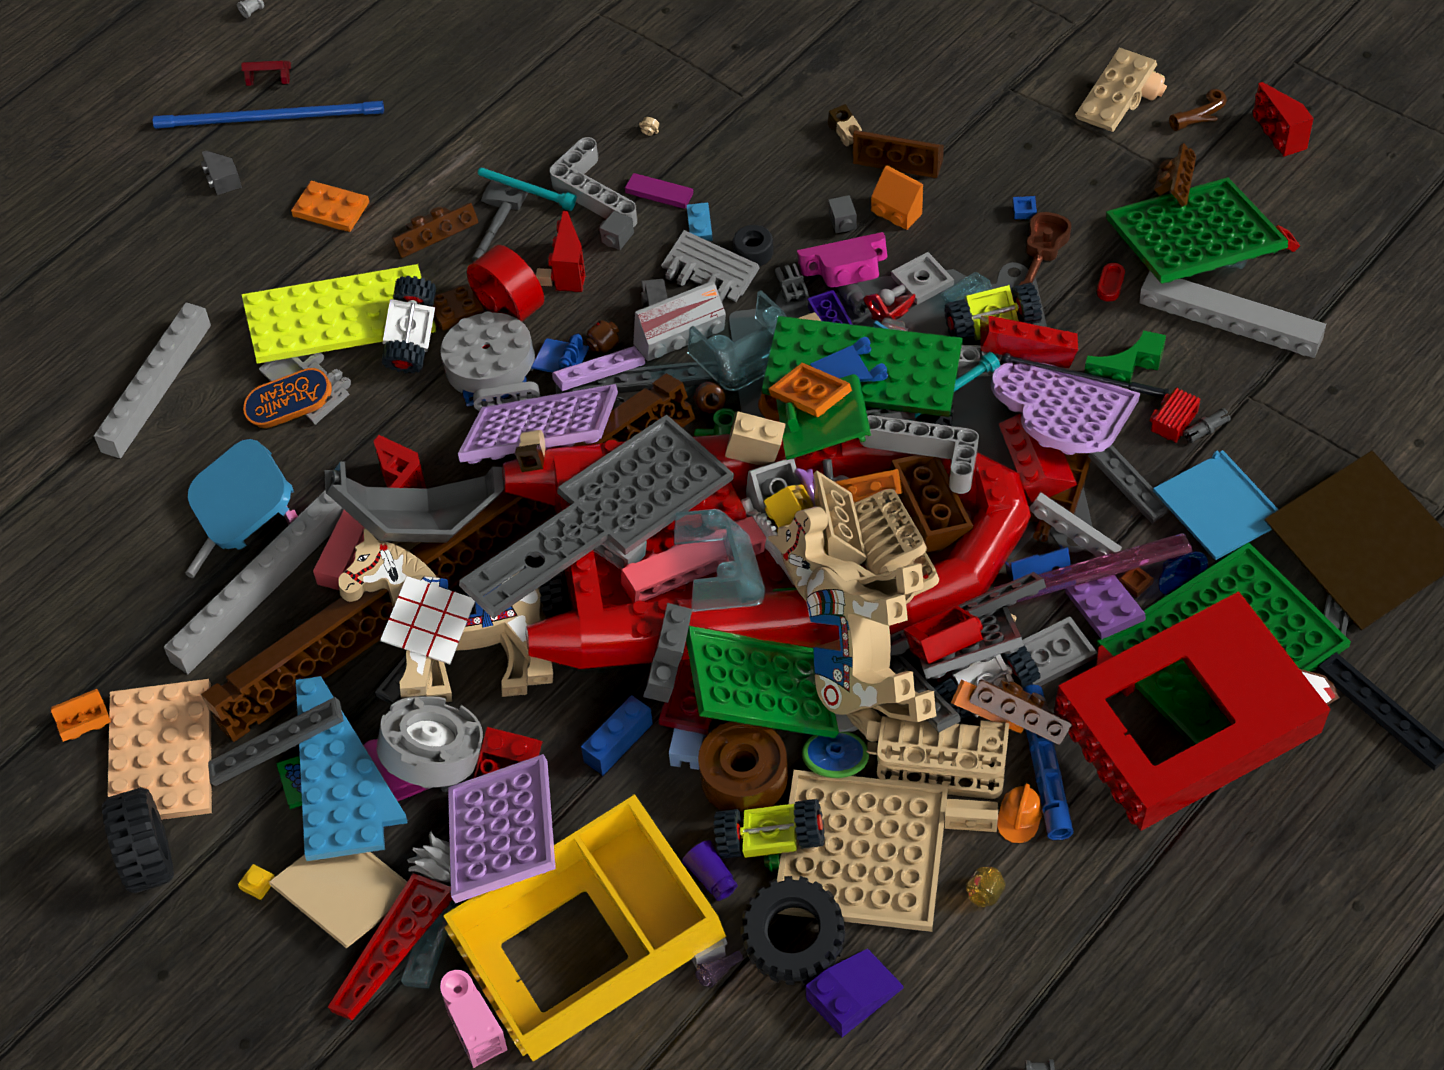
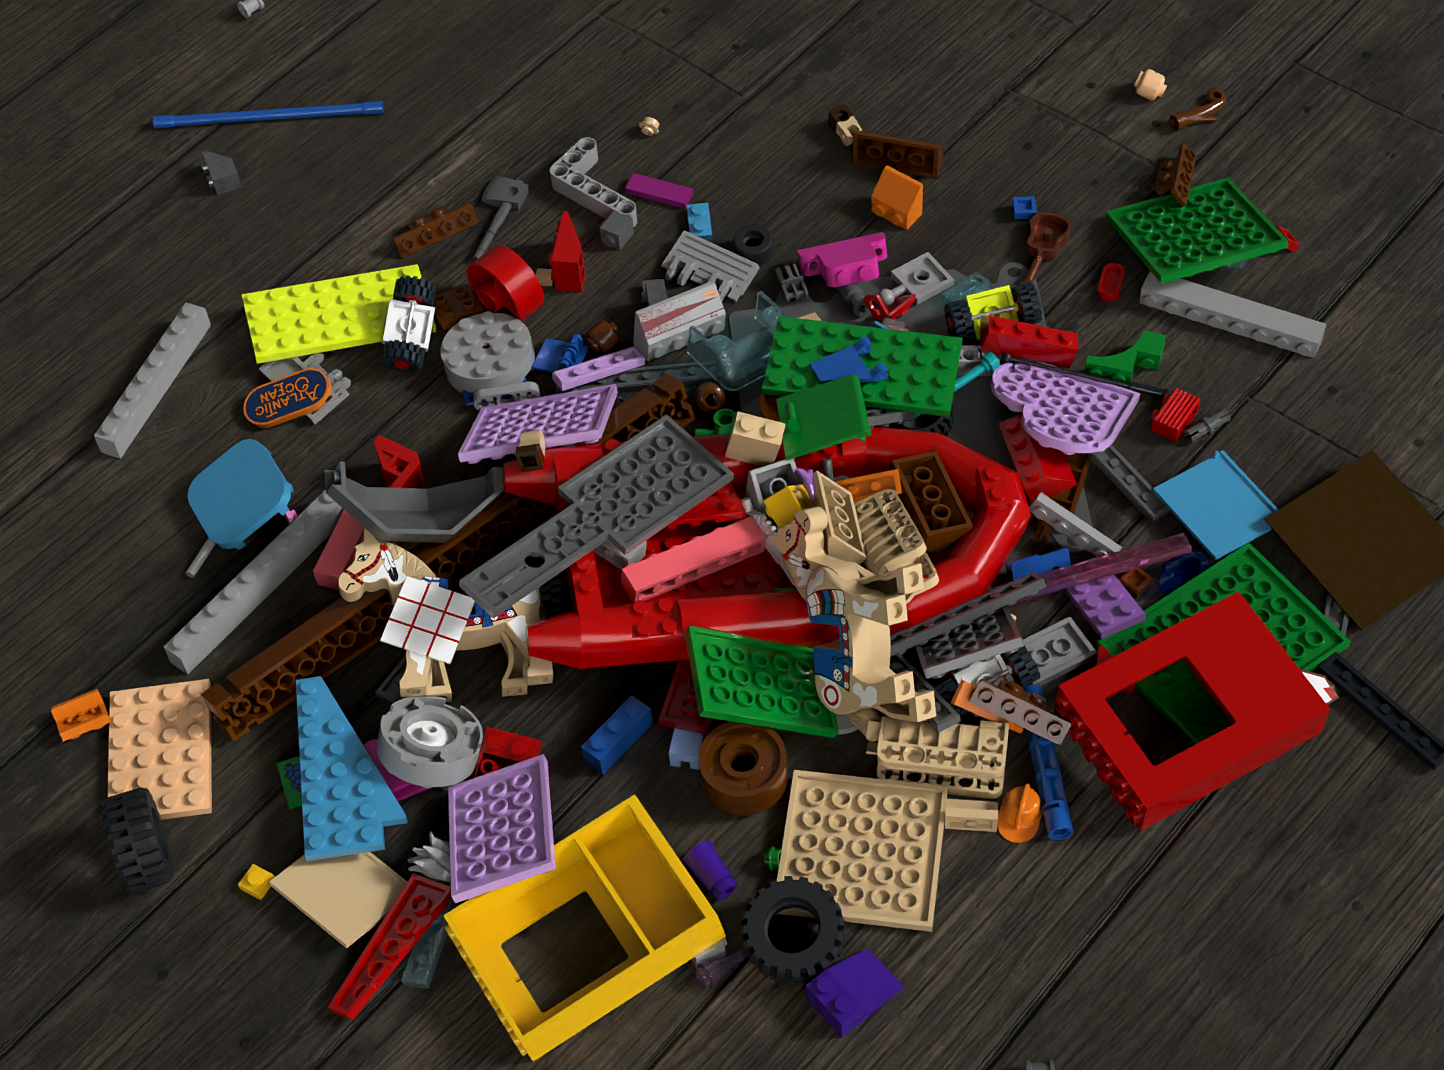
dark grey tile [208,697,344,786] -> none
dark red piece [241,61,291,86] -> none
orange plate [291,181,369,232] -> none
bright pink piece [440,970,507,1068] -> none
teal piece [477,168,577,211] -> none
dark grey arch [643,603,692,703] -> none
clear light blue windscreen [674,509,765,612] -> none
plate [714,799,825,859] -> none
orange plate [769,363,852,417] -> none
blue wheel [802,732,869,778] -> none
dark purple piece [807,290,853,325] -> none
dark grey brick [828,195,857,233] -> none
light grey beam [859,415,979,494] -> none
red window [903,606,983,664] -> none
clear yellow head [966,867,1006,907] -> none
tan plate [1075,48,1157,132] -> none
red slope [1252,82,1314,157] -> none

